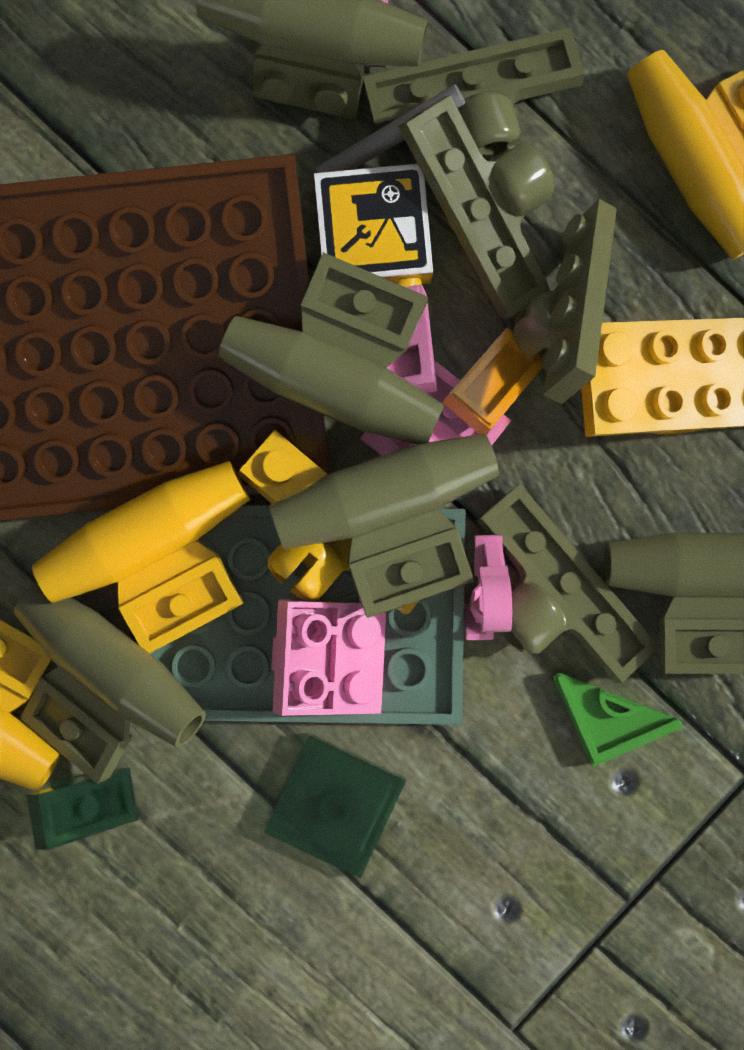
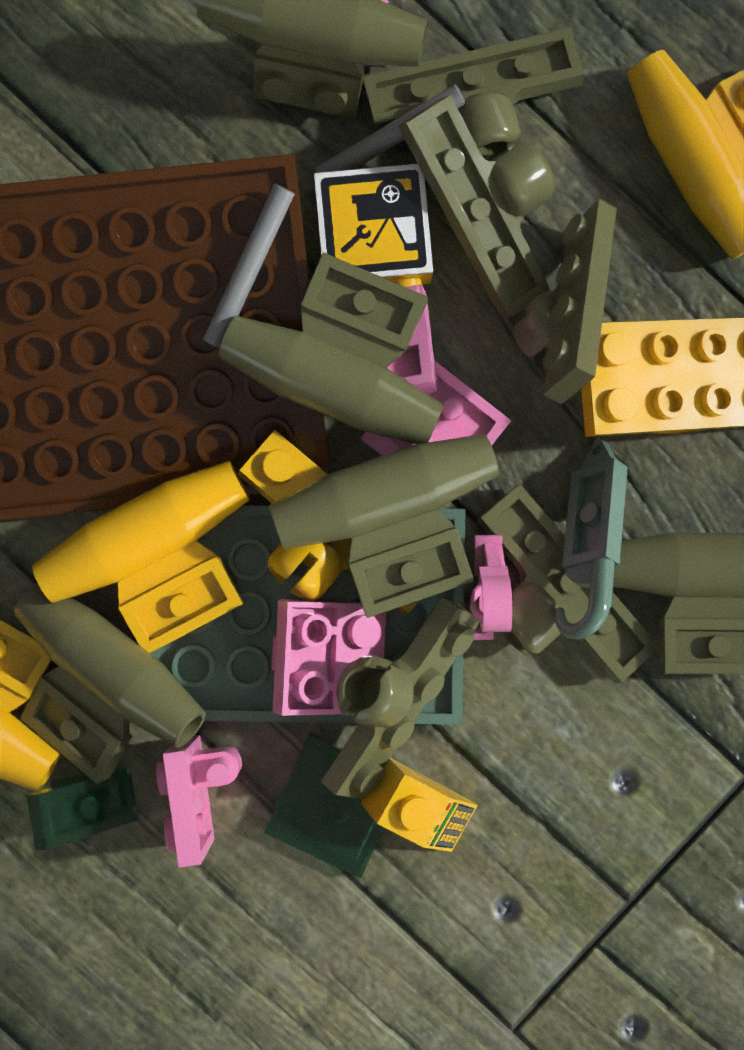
light orange tile [442,327,543,435] -> none
bright green tile [551,672,683,767] -> none
none -> bright pink plate [156,735,242,868]
none -> light grey bar [203,183,295,348]
none -> olive plate [321,596,480,799]
none -> yellow slope [361,758,478,852]
none -> sand green plate [555,437,628,640]

